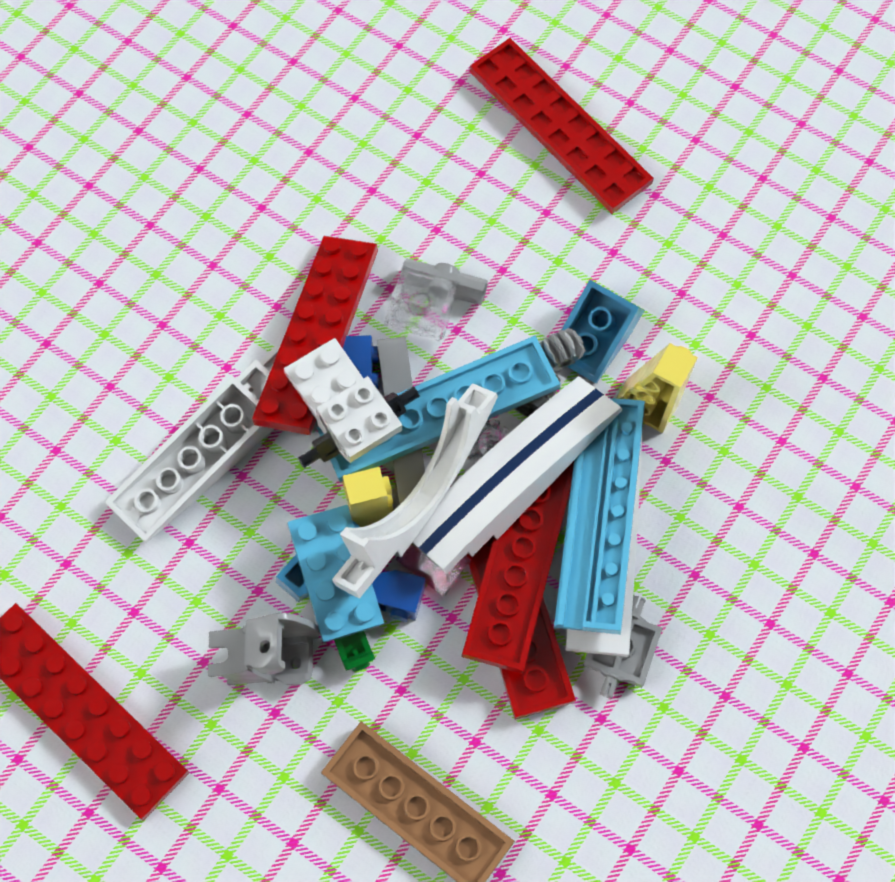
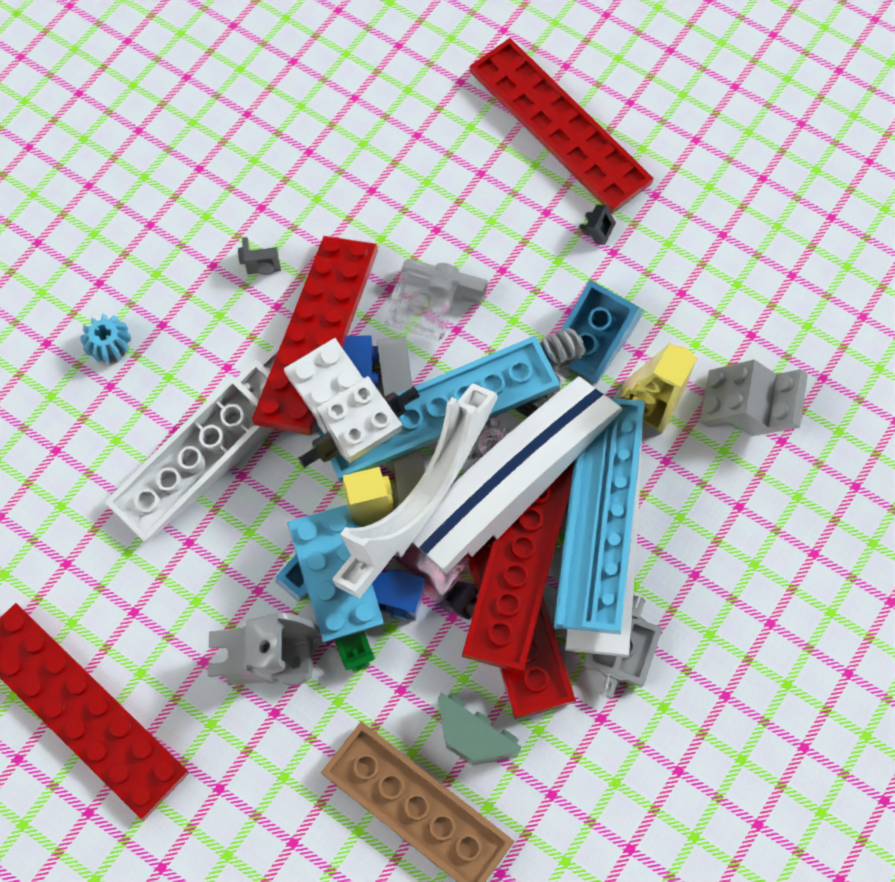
none -> medium azure gear [80,314,131,364]
none -> dark grey bracket [238,237,281,275]
none -> sand green slope [438,692,521,766]
none -> black tile [439,581,479,620]
none -> black tile [579,205,616,245]
none -> light grey bracket [700,359,808,436]

